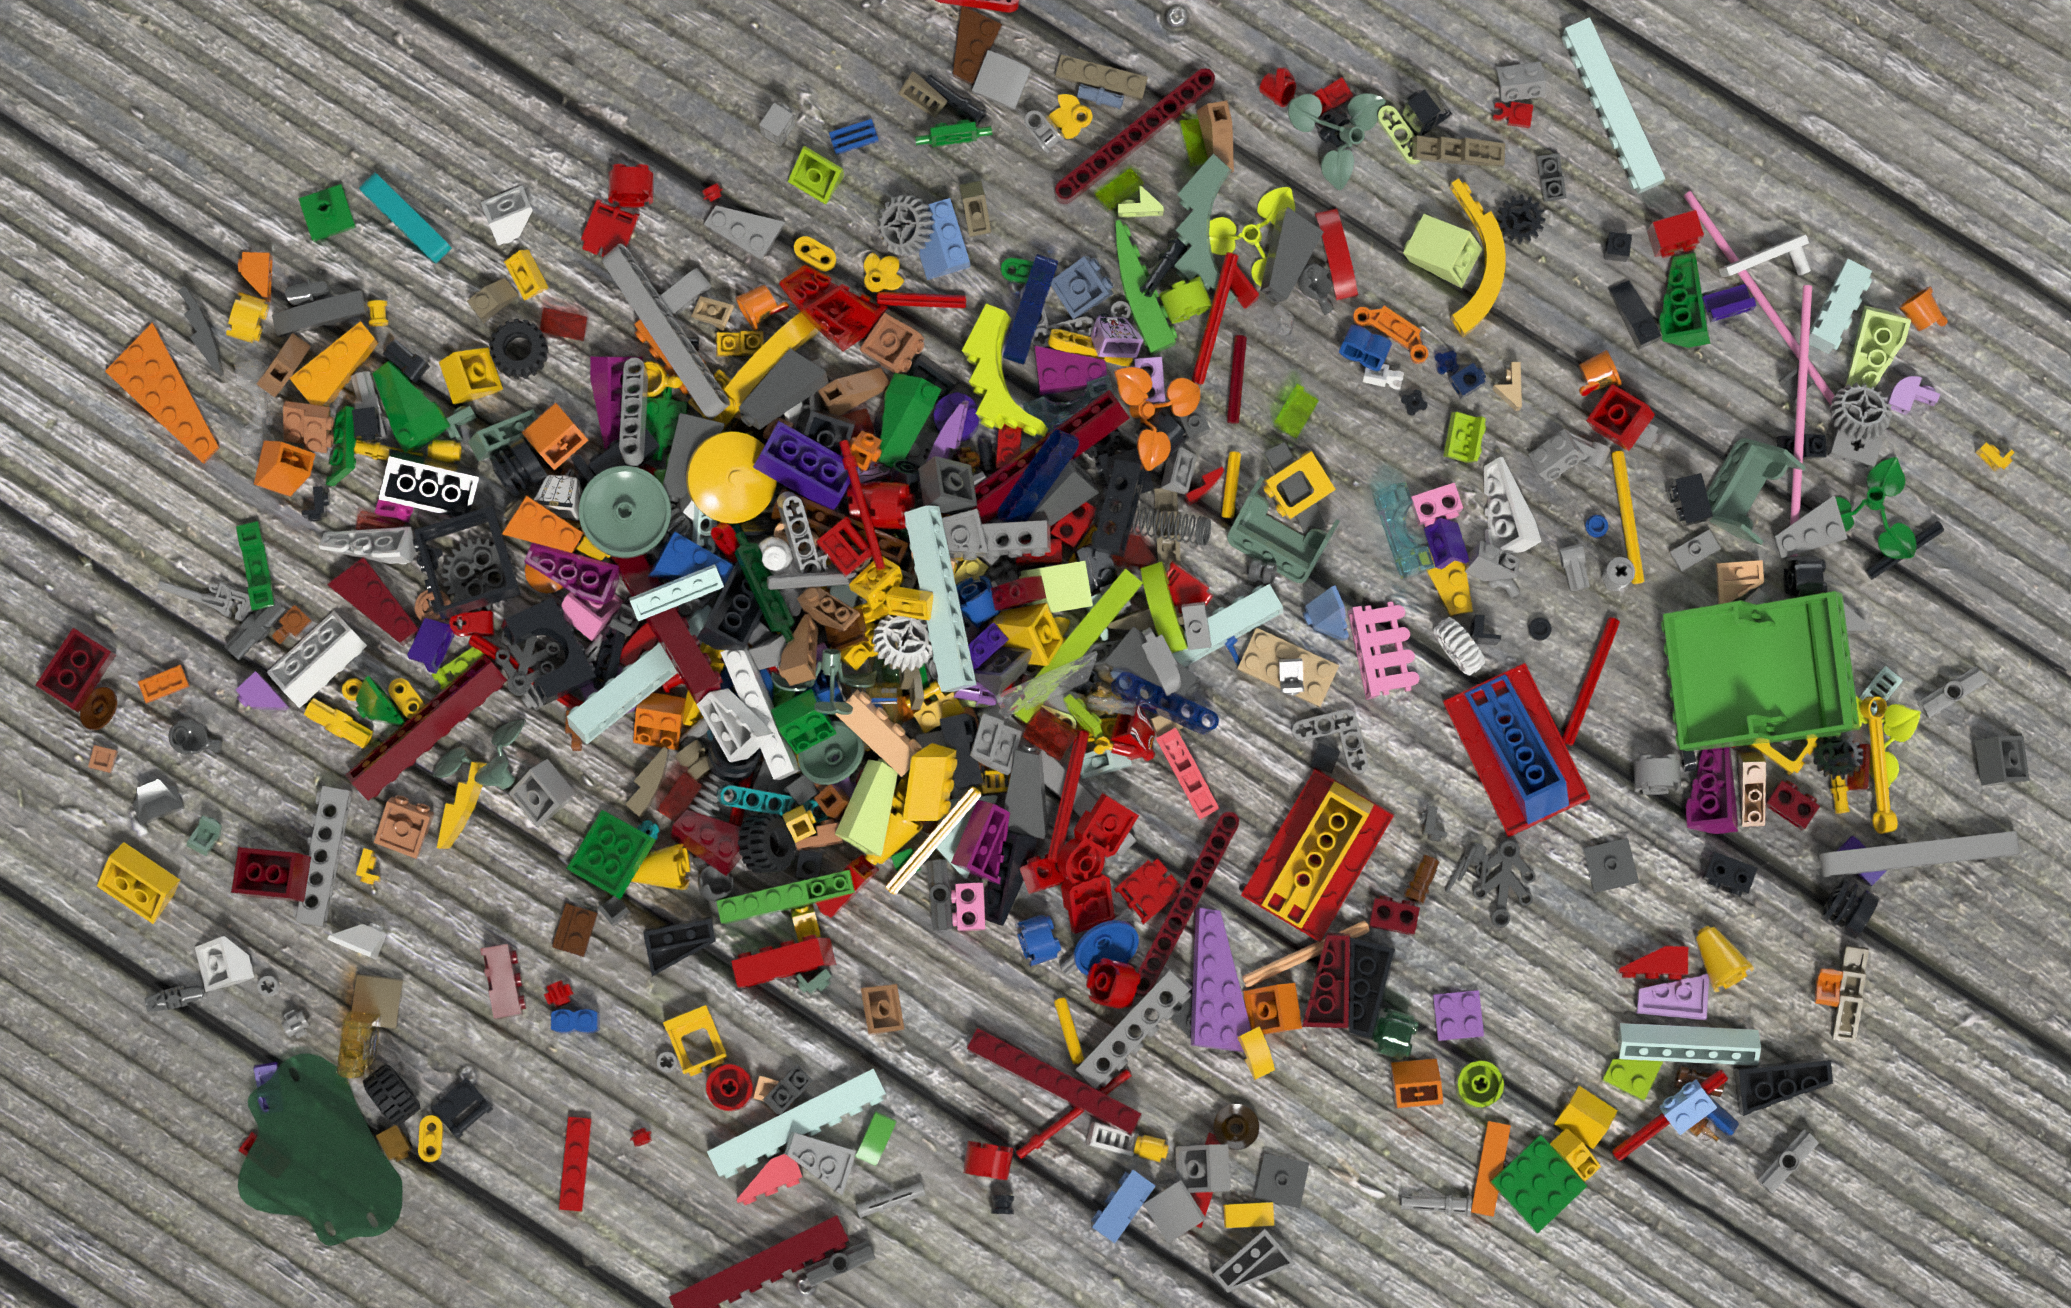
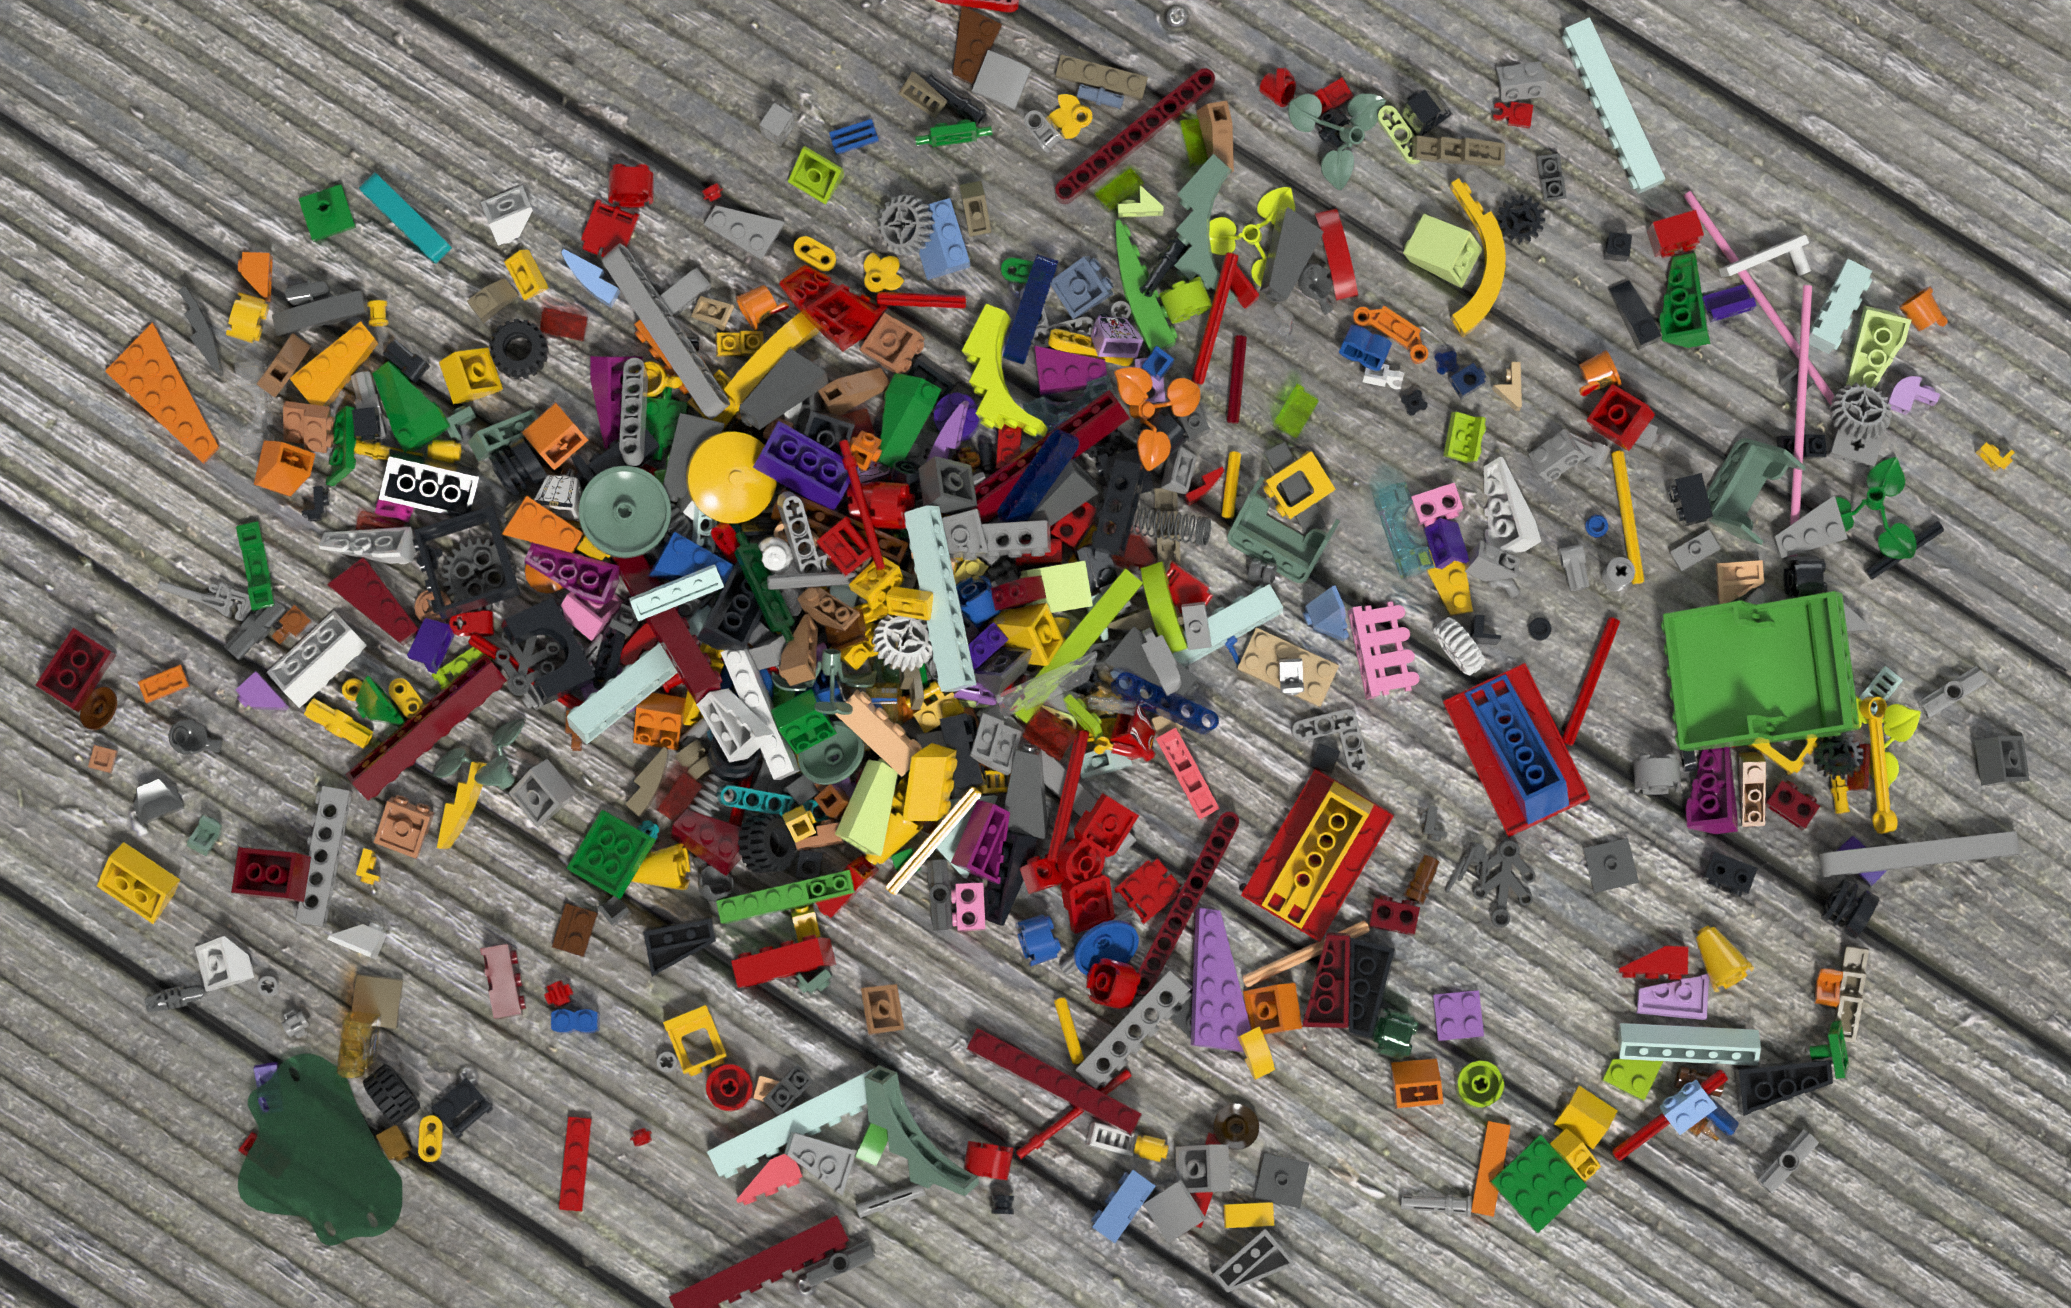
none -> light blue slope [561,249,620,308]
none -> sand green arch [864,1065,979,1196]
none -> blue panel [1141,346,1174,382]
none -> green tile [1810,1021,1849,1079]

